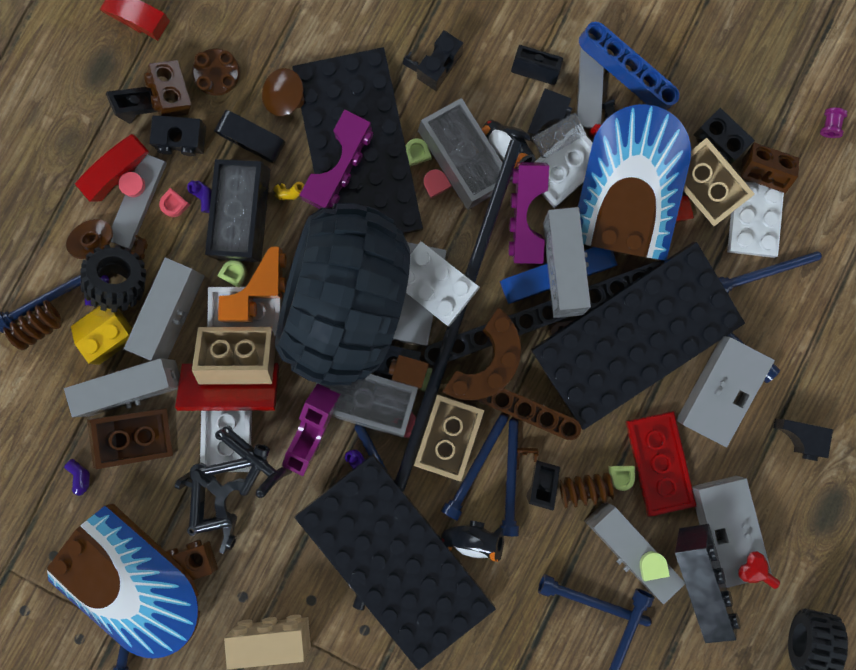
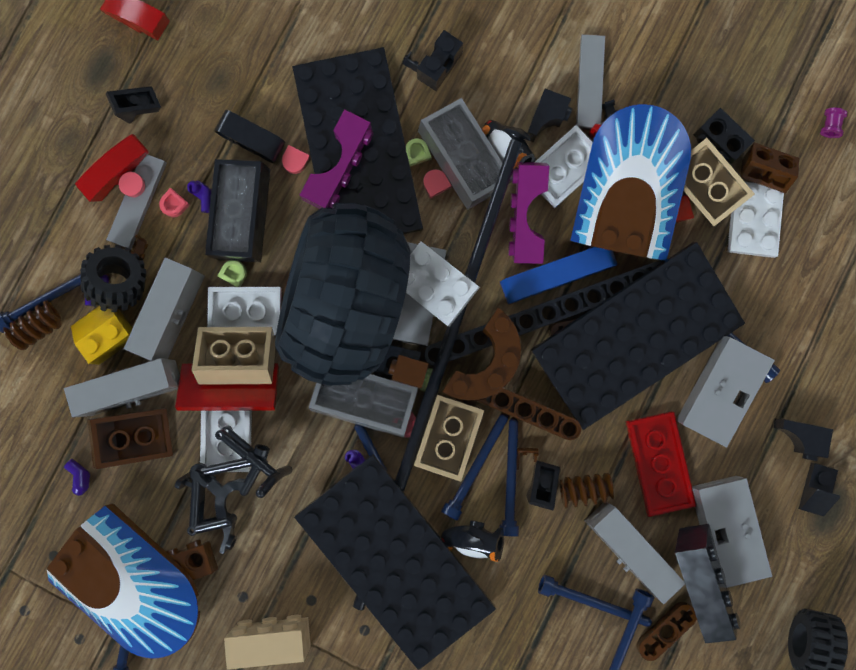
reddish brown dish [66,219,113,259] -> none
reddish brown brick [144,60,191,117] -> none
black brick [150,115,206,156] -> none
reddish brown dish [192,48,240,96] -> none
orange arch [218,247,287,322] -> none
reddish brown dish [262,68,304,116] -> none
yellow arm [273,182,304,200] -> none
magenta arch [281,383,340,476] -> none
black slope [511,45,563,85] -> none
clear plate [532,113,586,158] -> none
light grey brick [543,207,591,318] -> none
blue beam [579,21,680,110] -> none
yellowish green tile [609,465,635,491] -> none
yellowish green tile [640,551,670,581] -> none
dark blue piece [718,251,822,294] -> none
red rock [738,551,780,589] -> none
none -> coral tile [282,145,311,174]
none -> reddish brown beam [636,602,697,661]
none -> black slope [798,463,840,516]

